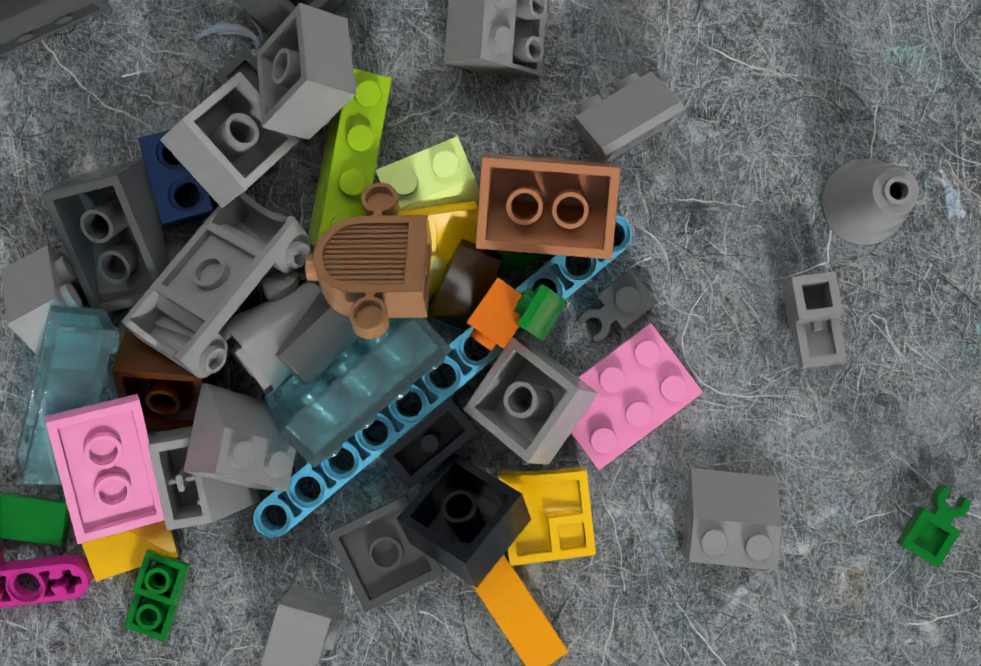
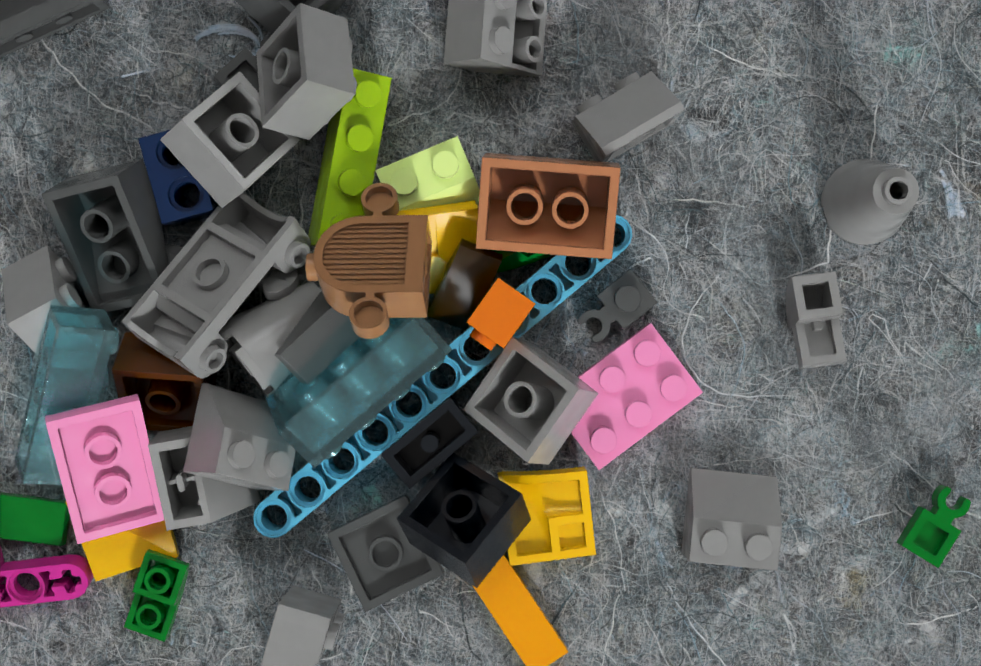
green slope [513,284,567,342] -> none

